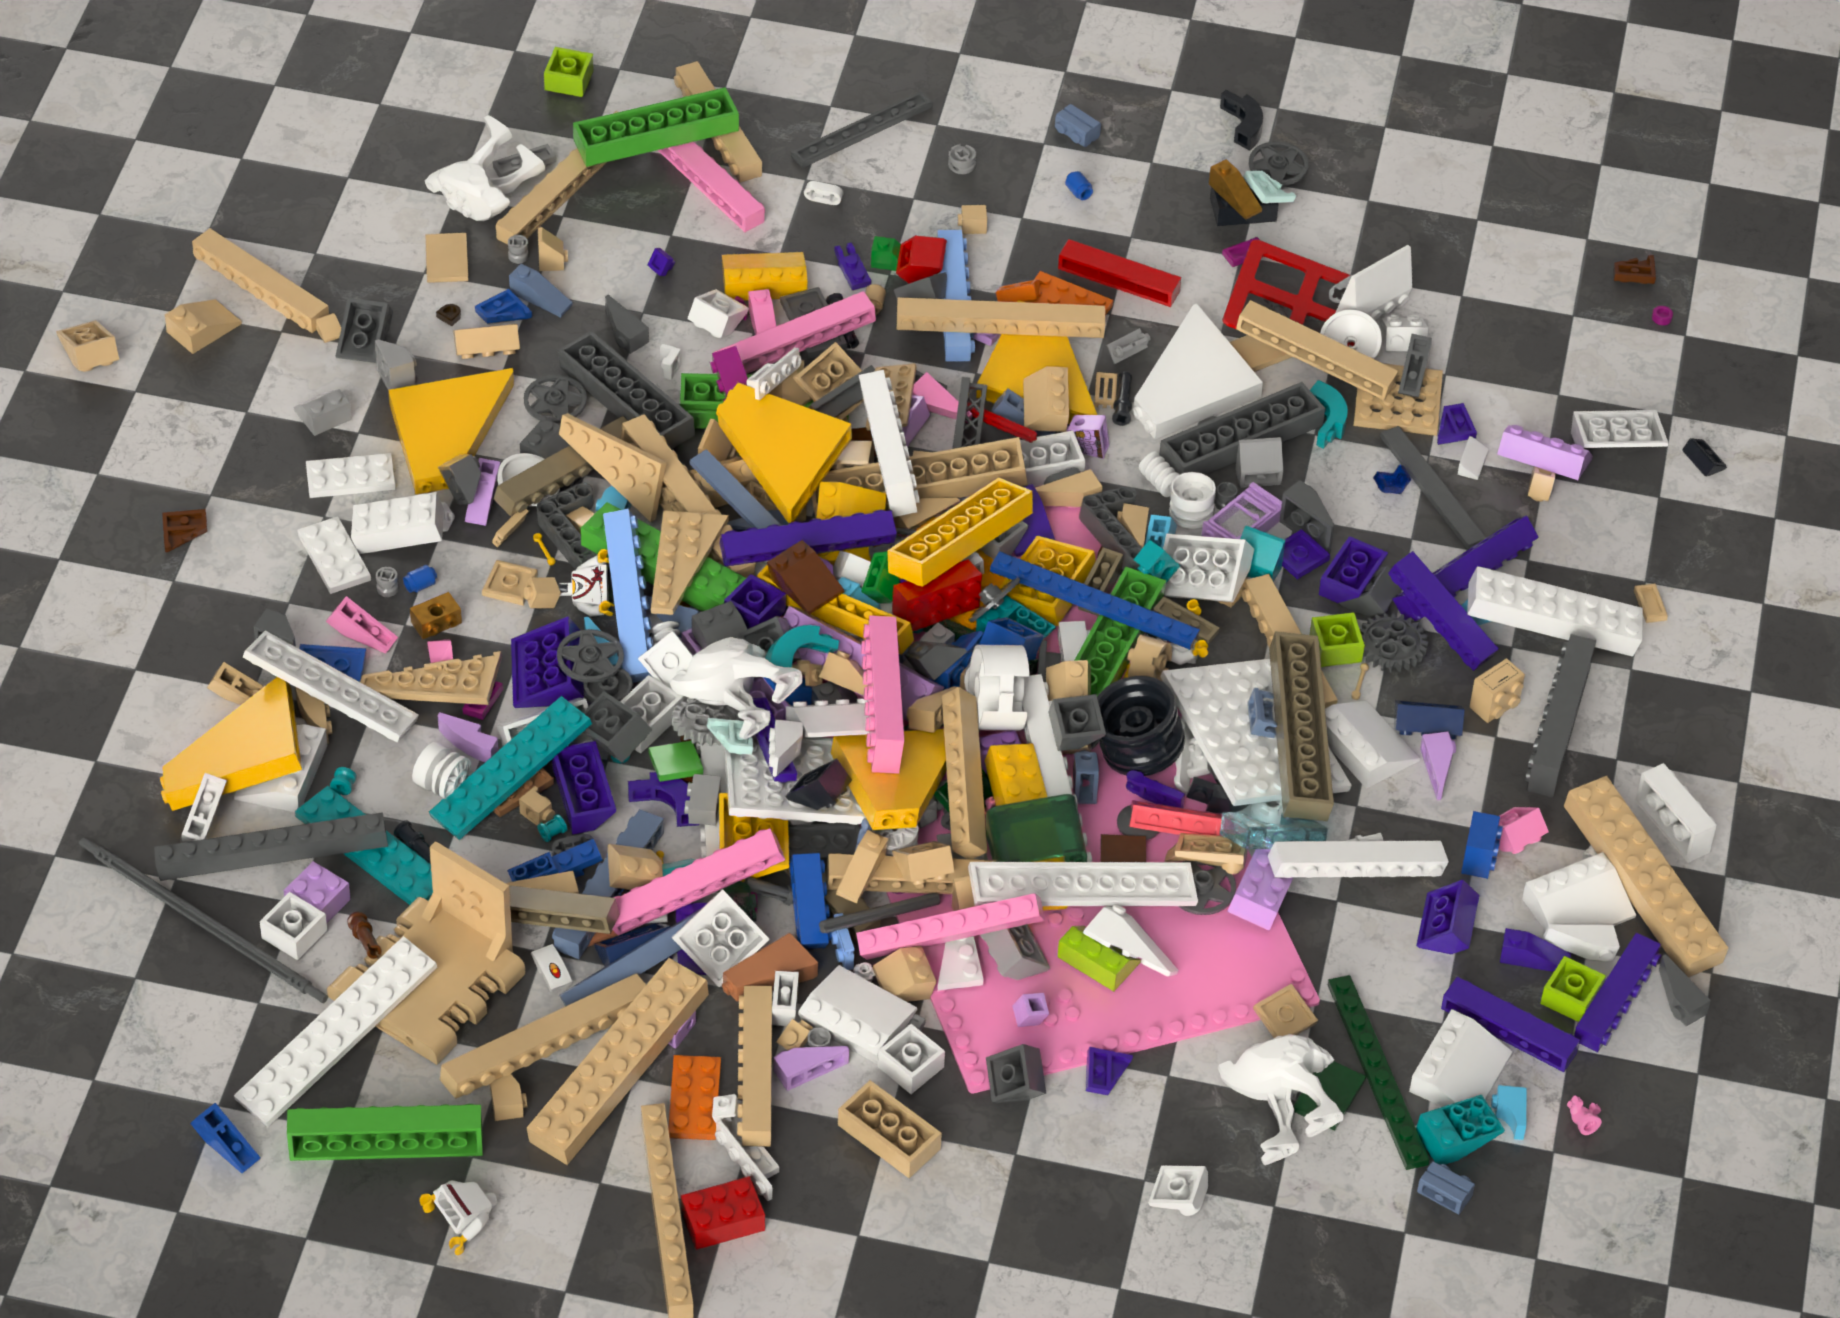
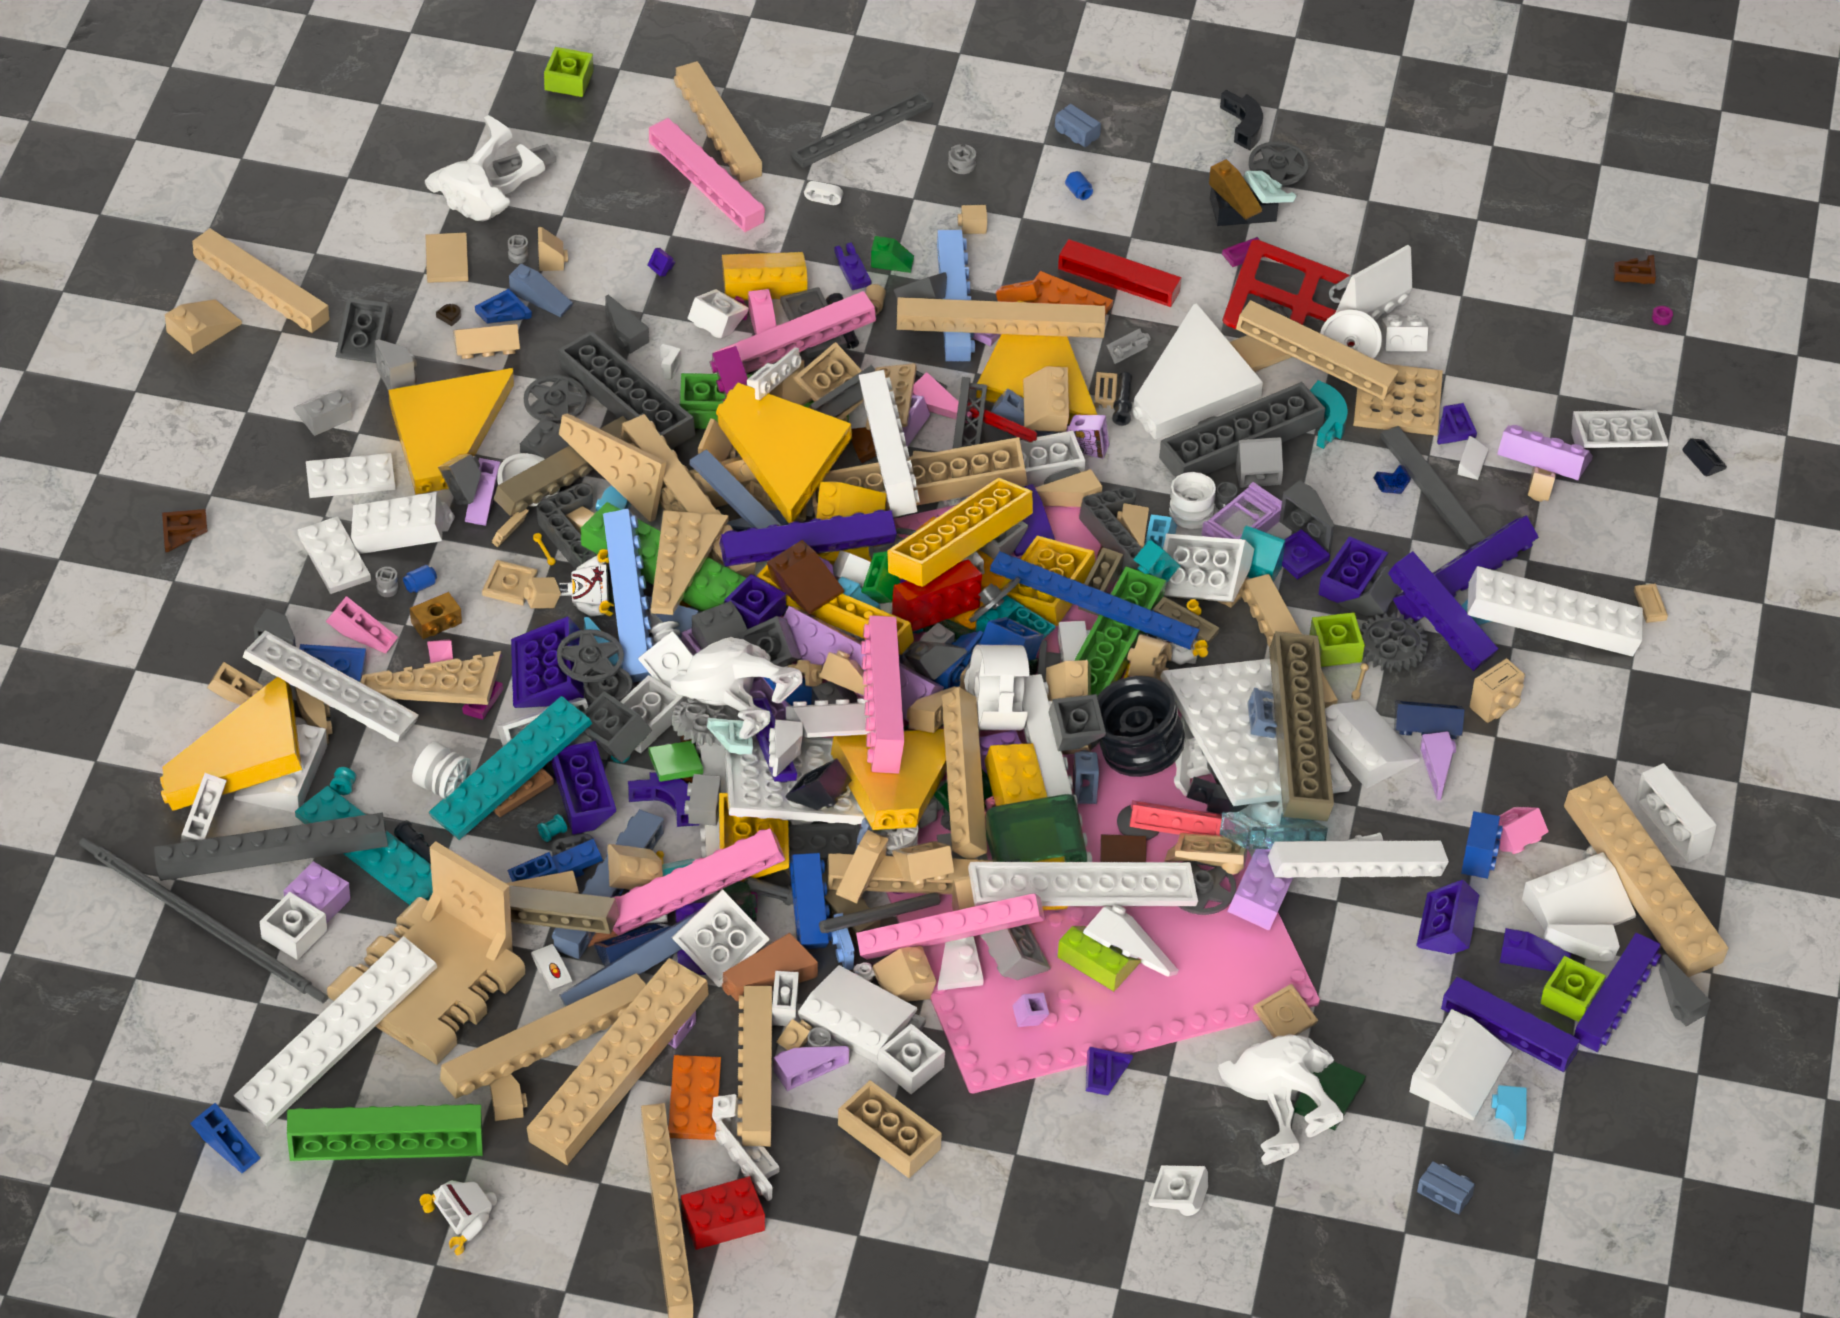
tan slope [56,320,119,372] -> none
tan slope [316,313,341,343] -> none
reddish brown pin [347,911,382,959] -> none
lavender slope [438,712,498,762] -> none
tan brick [496,111,618,244] -> none
tan brick [519,786,555,825] -> none
bright green brick [573,87,739,167] -> none
teal arch [765,625,839,667] -> none
tan slope [832,441,874,470] -> none
tan slope [893,498,959,538] -> none
red slope [896,235,947,284] -> none
dark grey slope [986,1044,1046,1103] -> none
dark purple hinge [1126,770,1185,808] -> none
white piece [1139,451,1179,497] -> none
dark green plate [1327,975,1429,1170] -> none
dark grey slope [1398,334,1432,398] -> none
teal slope [1416,1094,1505,1165] -> none
dark grey brick [1525,634,1596,798] -> none
bright pink piece [1567,1095,1602,1135] -> none

